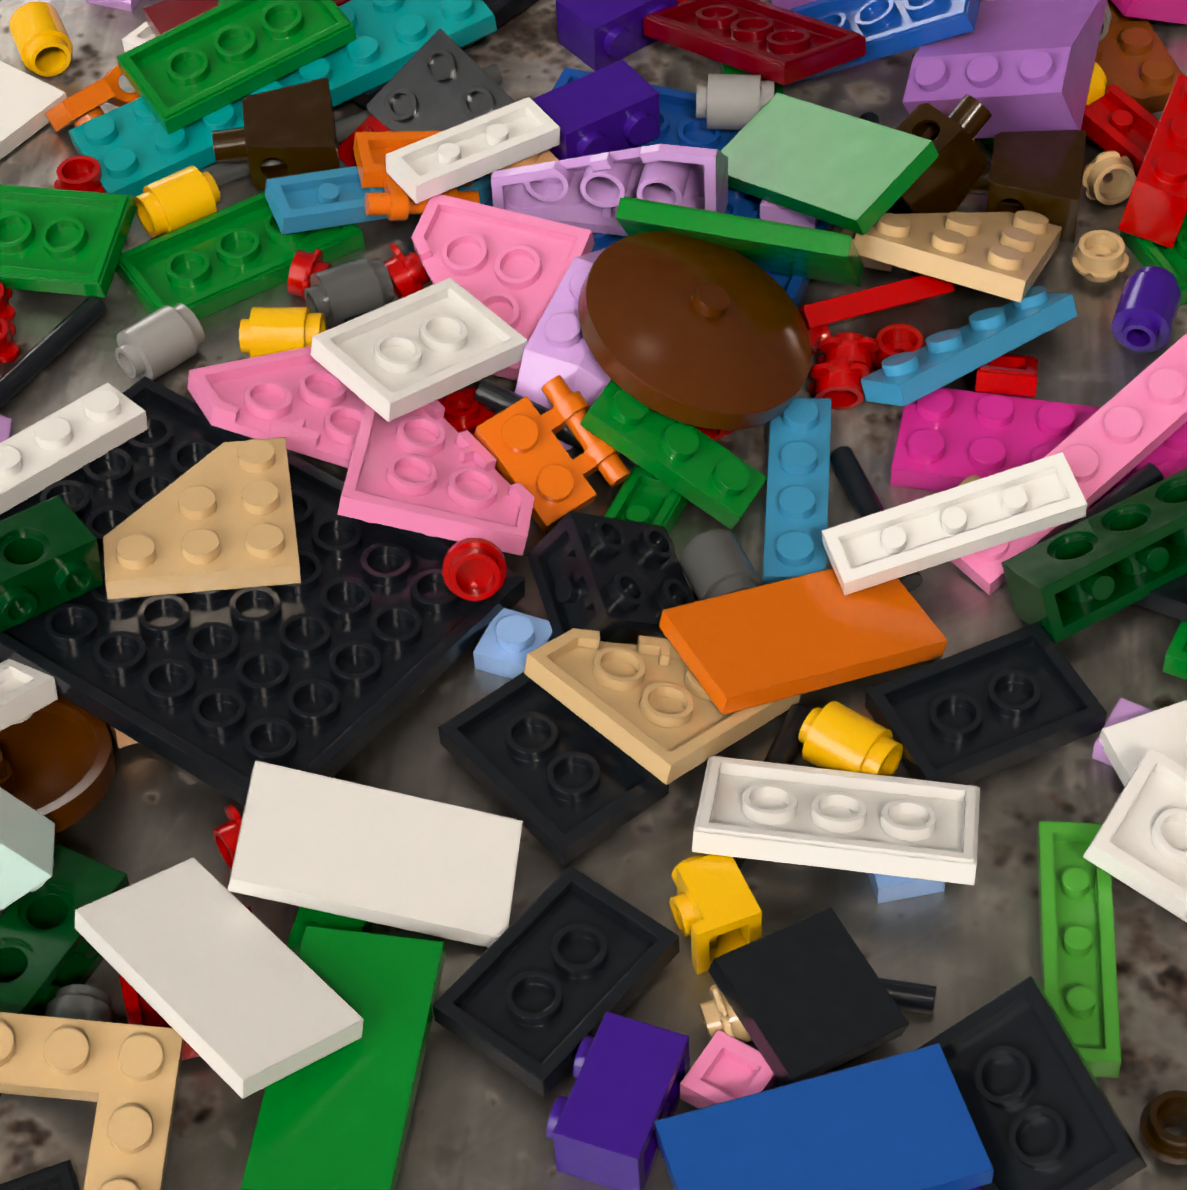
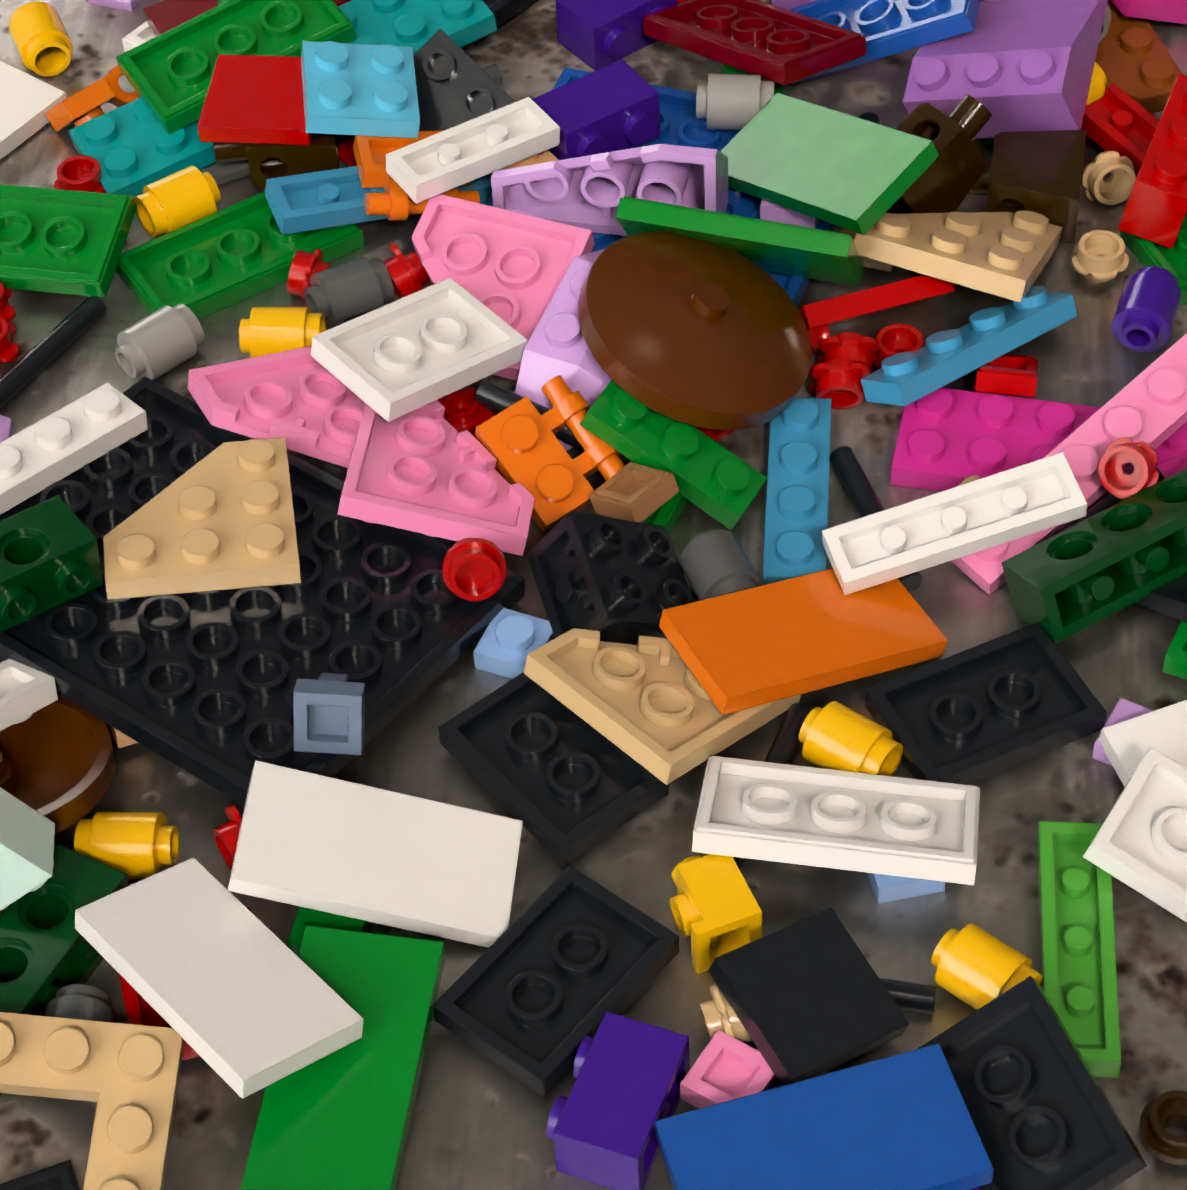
none -> yellow brick [74,812,180,880]
none -> red tile [197,54,313,145]
none -> sand blue tile [293,673,365,755]
none -> medium azure plate [301,41,420,138]
none -> medium nougat tile [589,462,679,523]
none -> yellow brick [931,923,1043,1010]
none -> plate [1097,437,1159,500]

